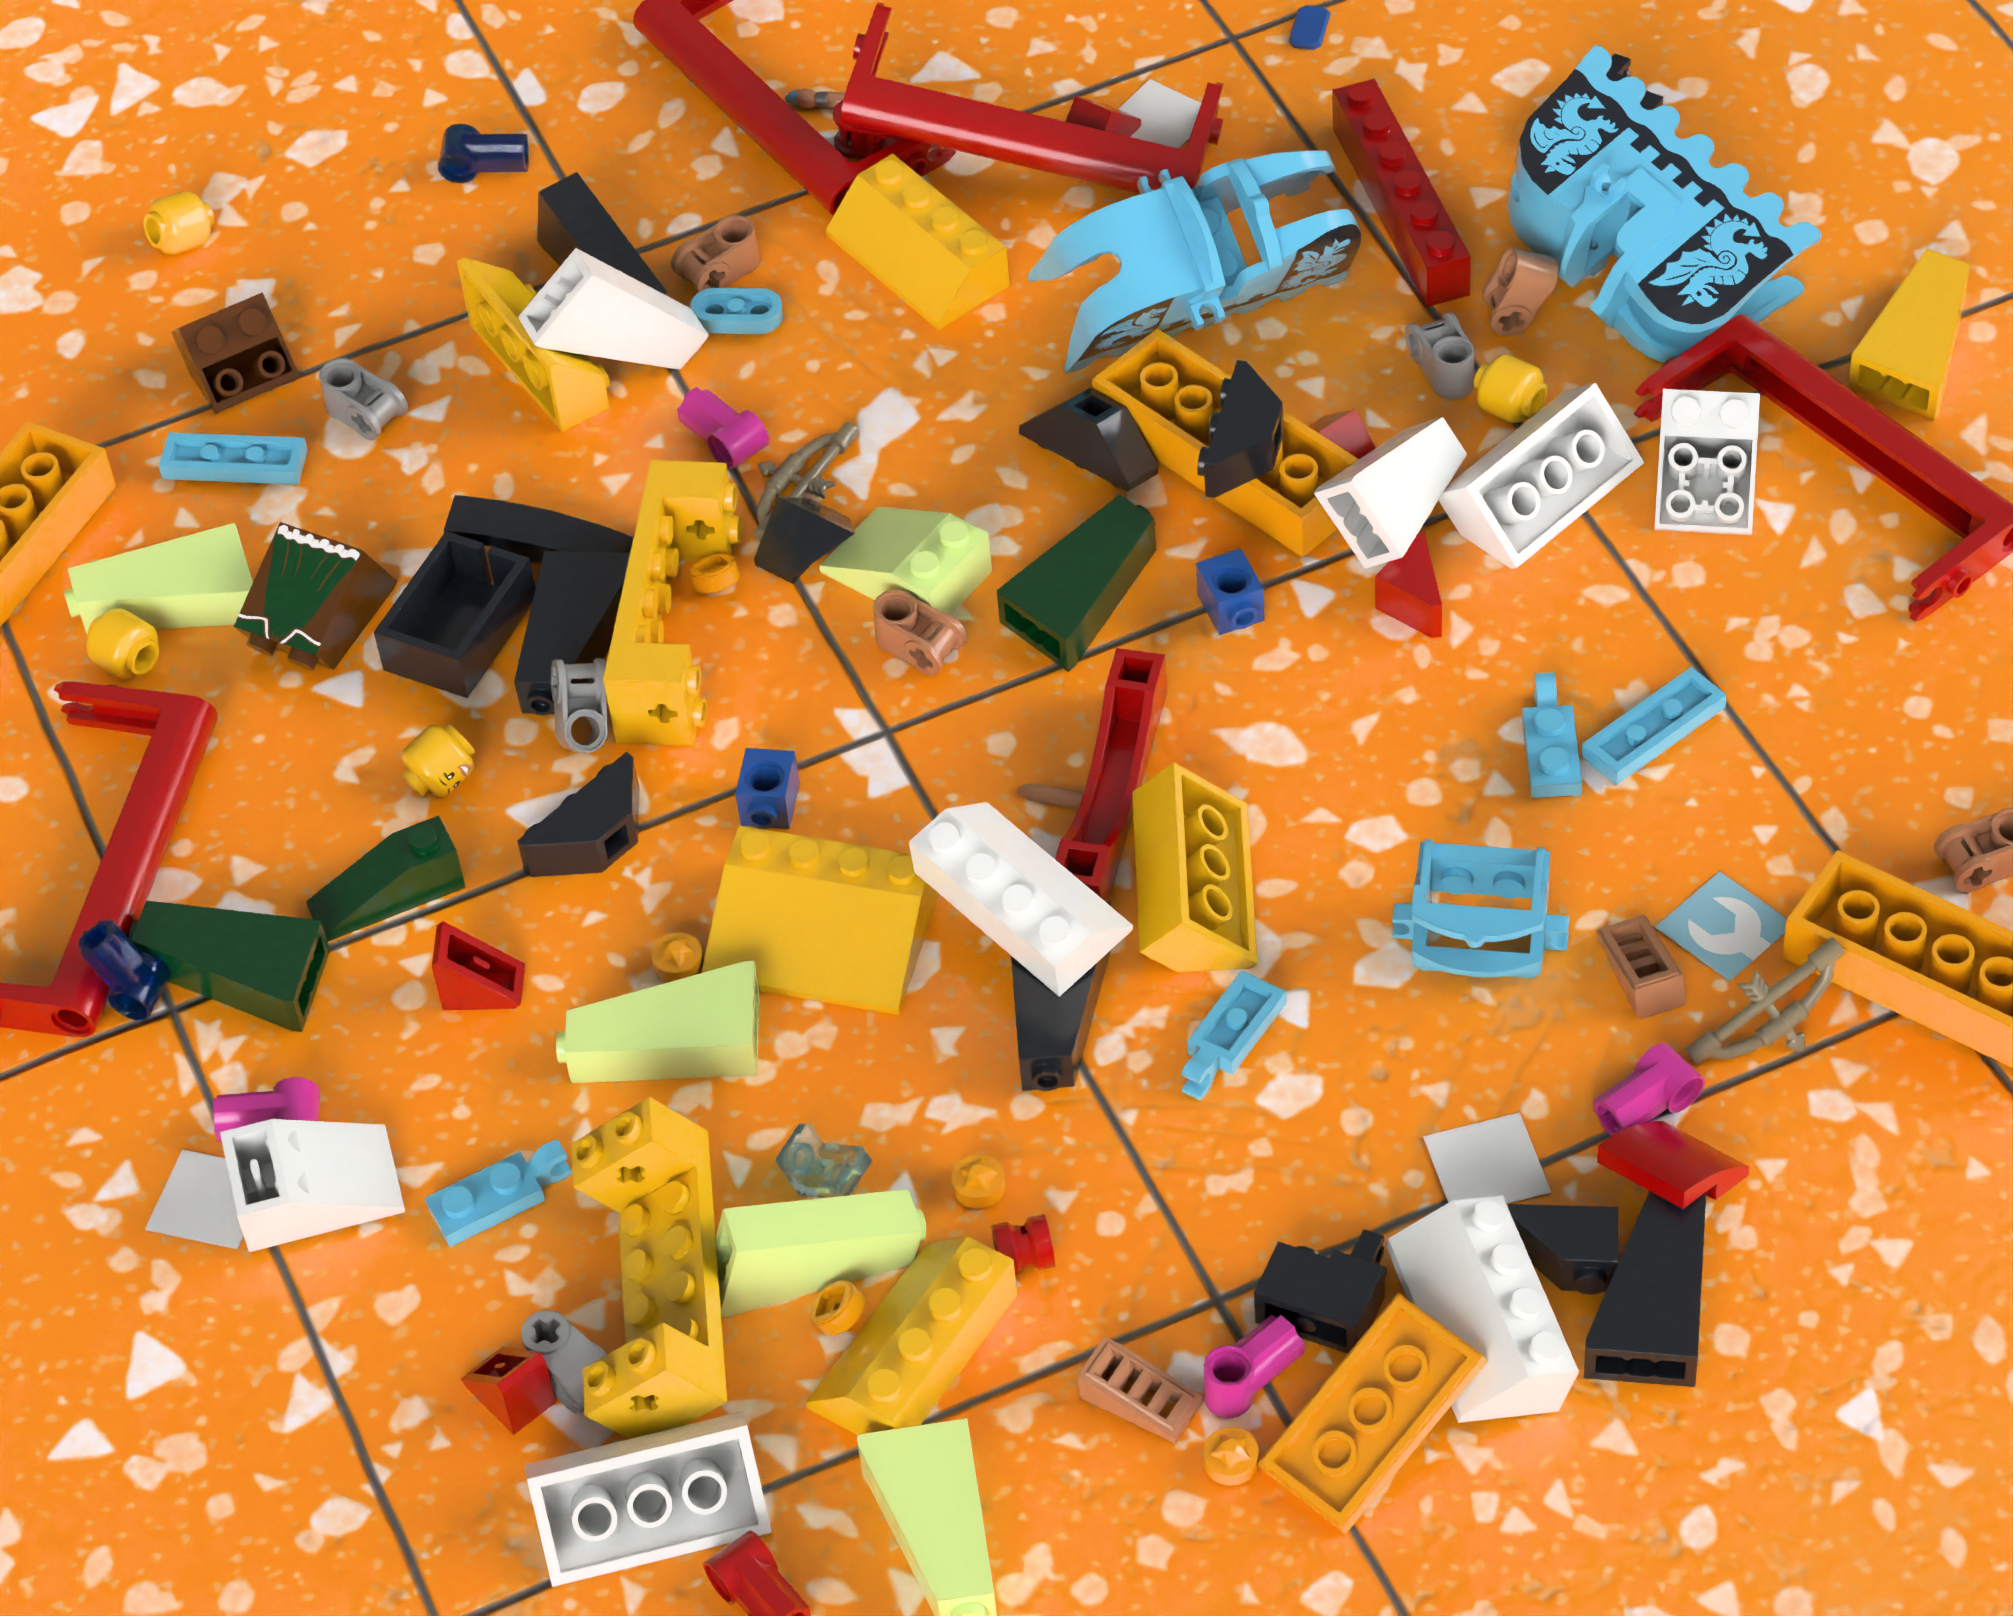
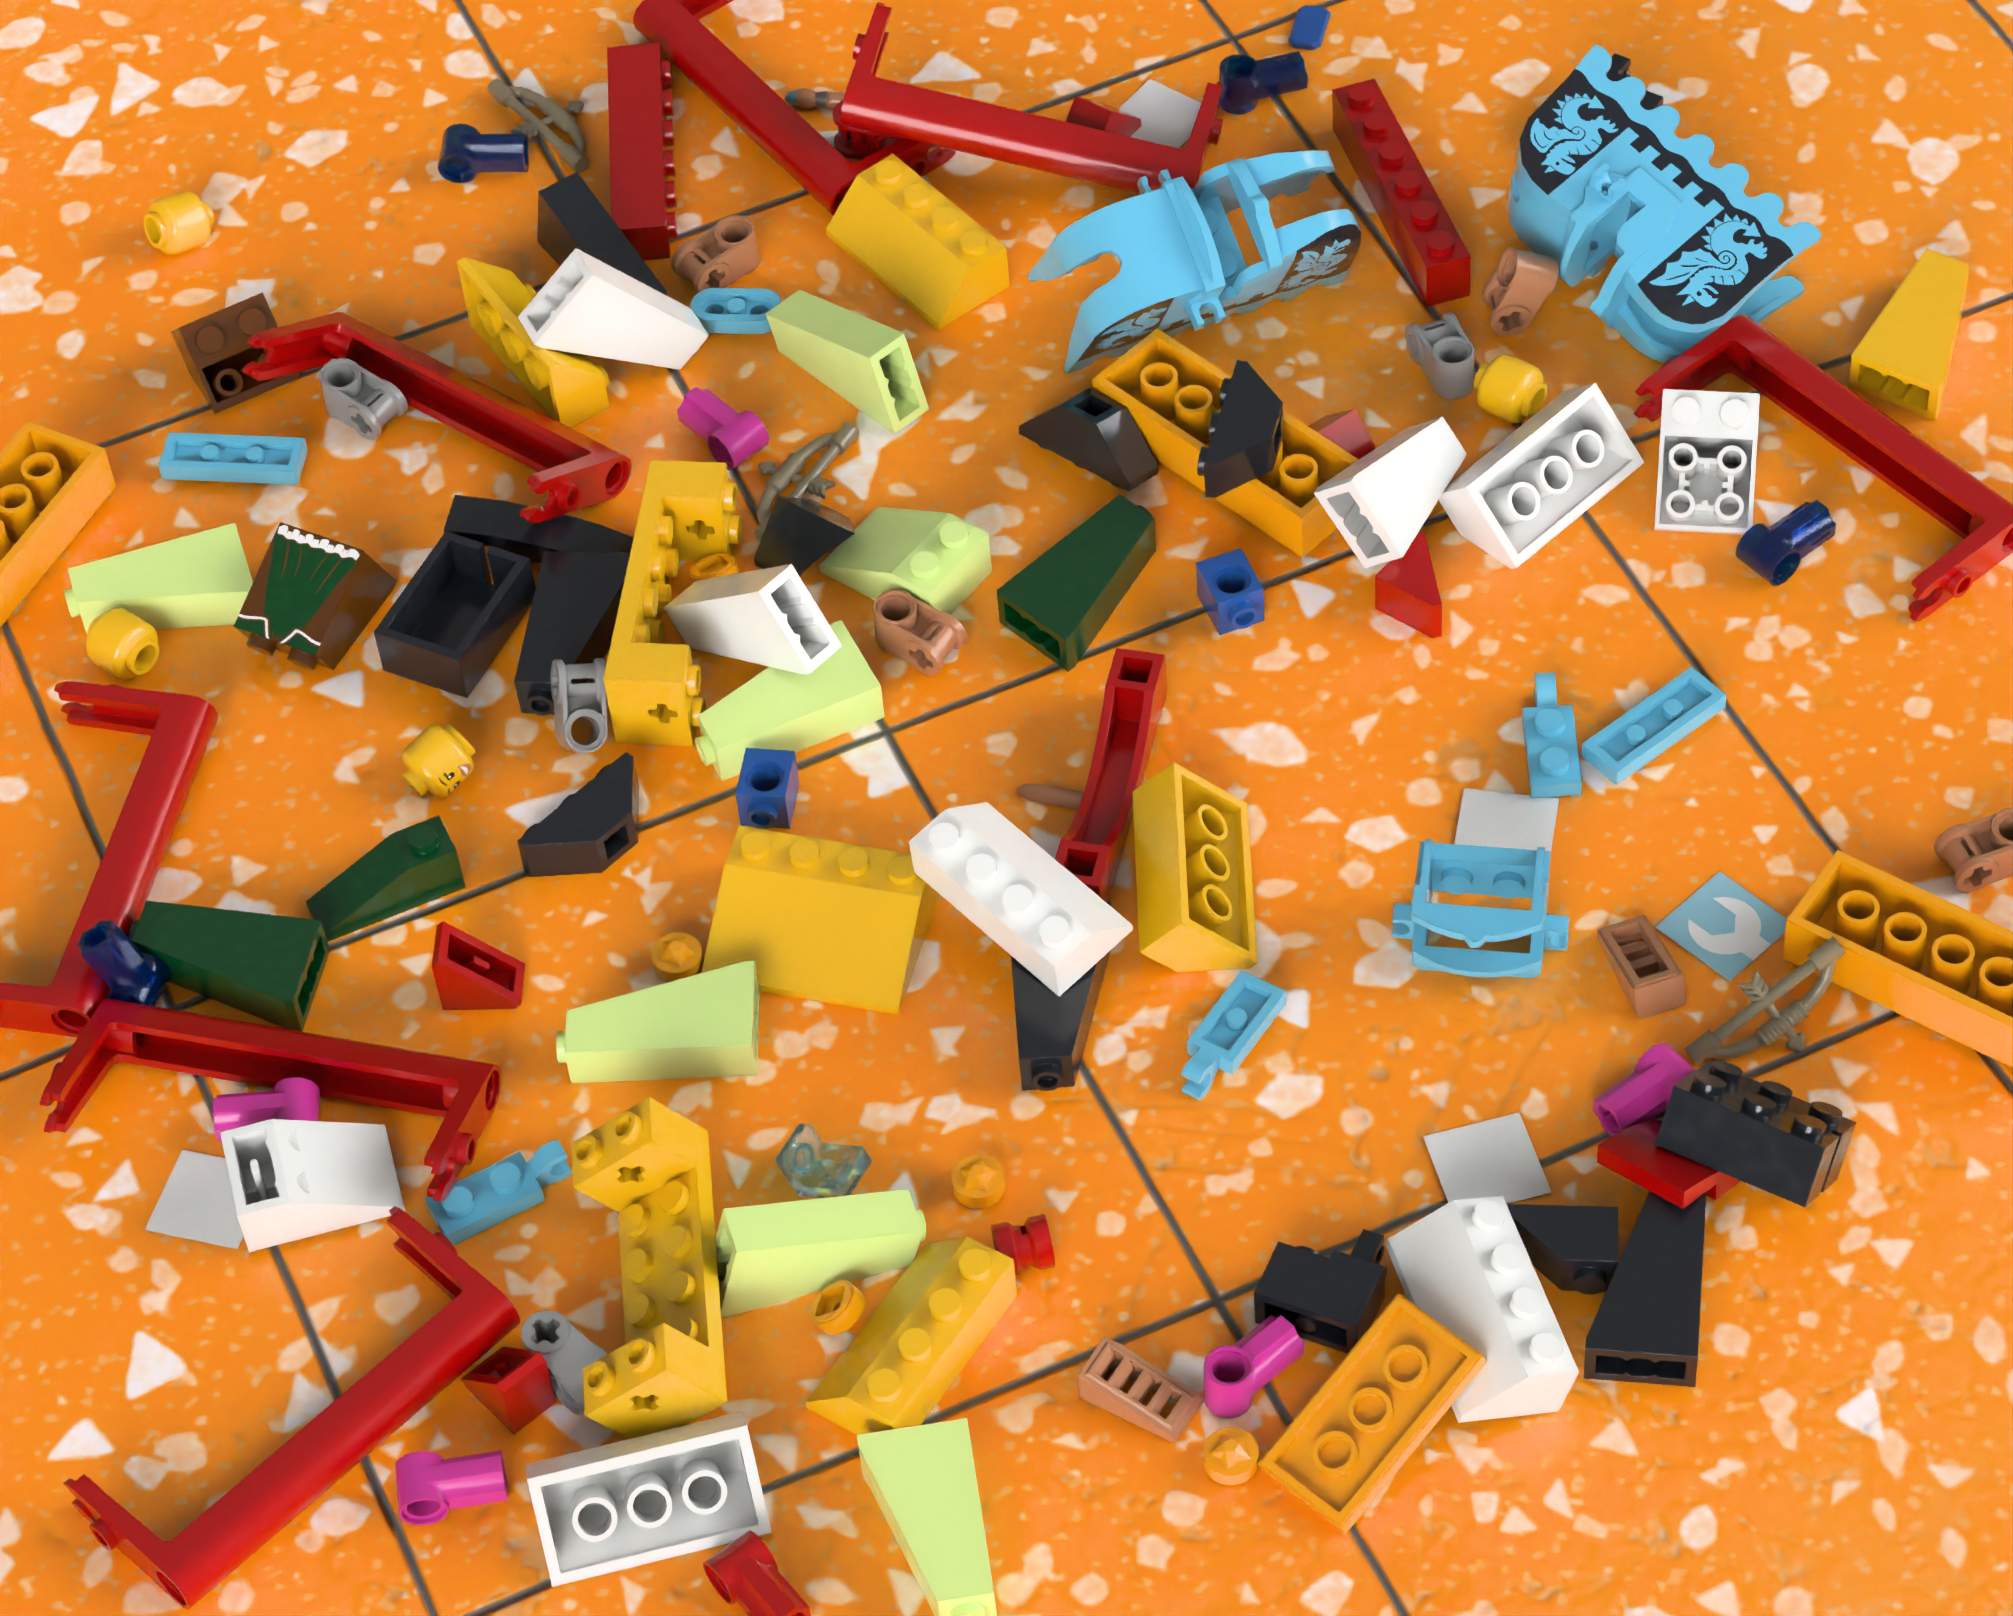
none -> red piece [39,998,501,1202]
none -> red piece [63,1206,520,1610]
none -> red piece [241,312,632,523]
none -> dark pink piece [395,1450,509,1526]
none -> dark tan piece [488,79,589,173]
none -> red brick [607,42,678,260]
none -> white slope [664,564,842,675]
none -> yellowish green slope [695,620,885,781]
none -> yellowish green slope [765,289,929,434]
none -> clear blue piece [1218,51,1308,115]
none -> white sticker [1454,788,1559,855]
none -> black piece [1655,1061,1857,1207]
none -> clear blue piece [1735,500,1836,586]

